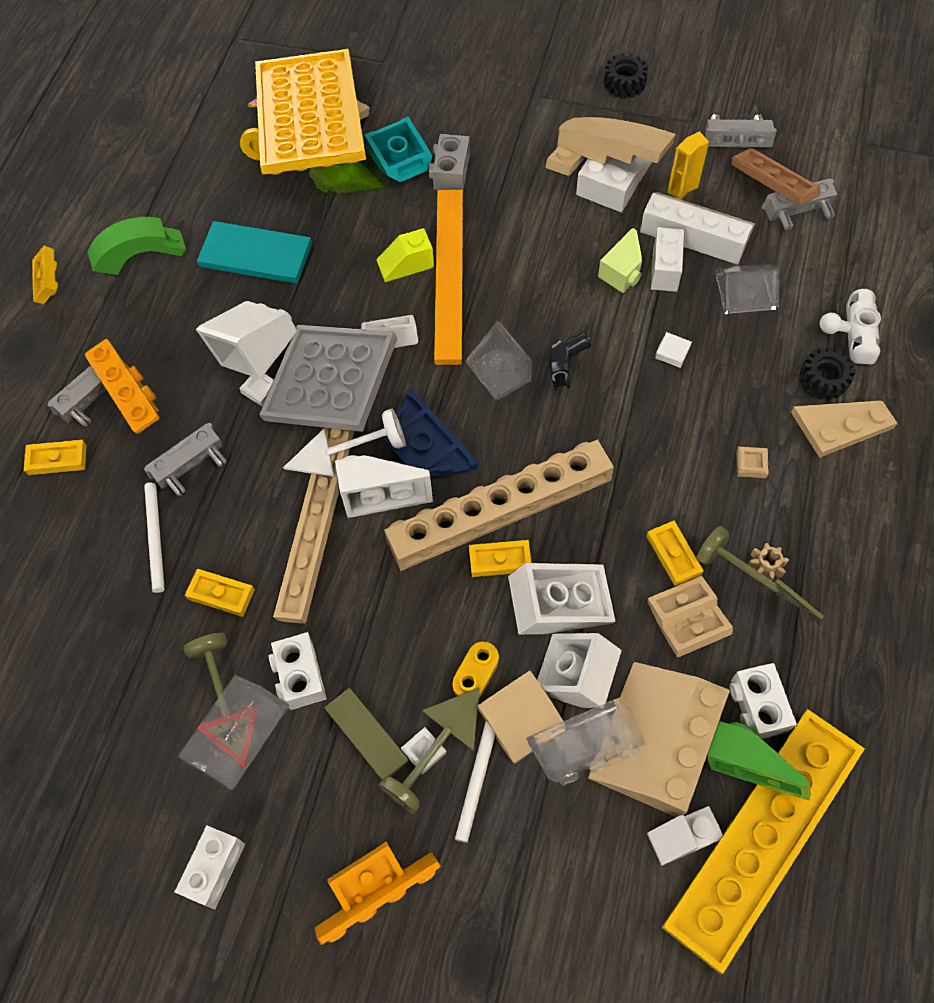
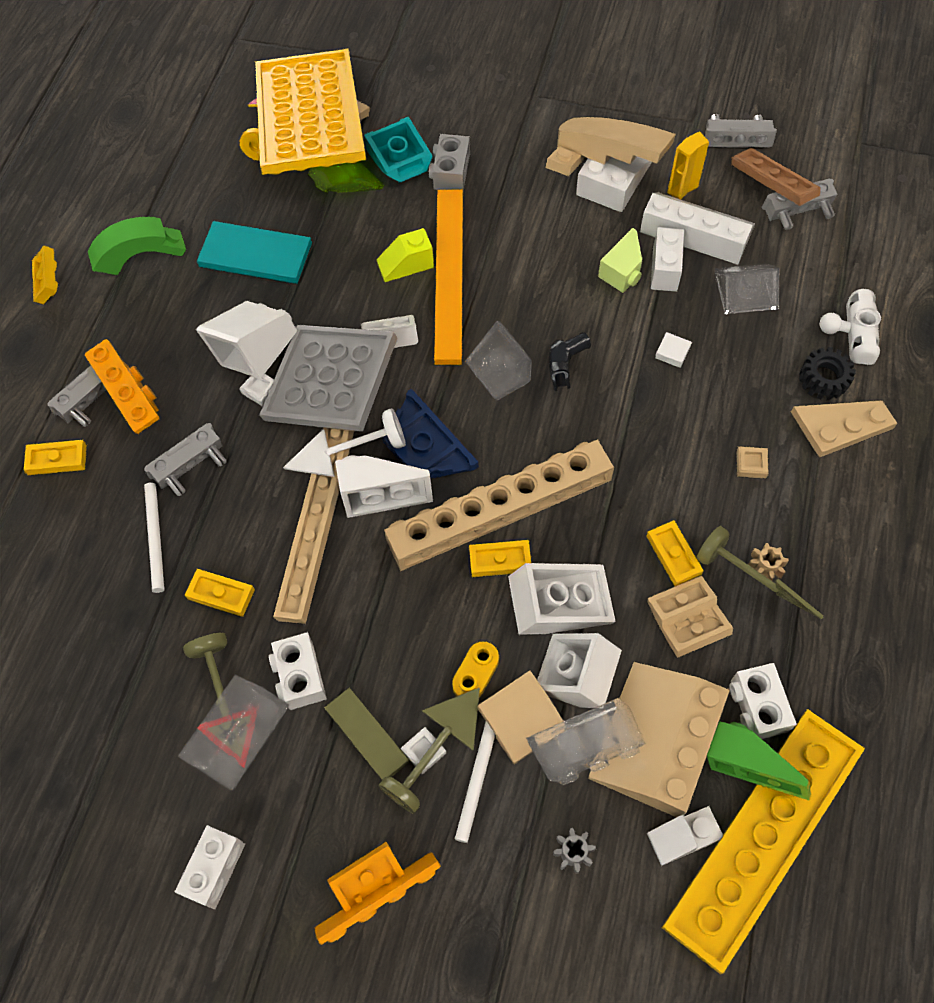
black tyre [603,53,648,99] -> none
none -> light grey gear [553,828,596,874]

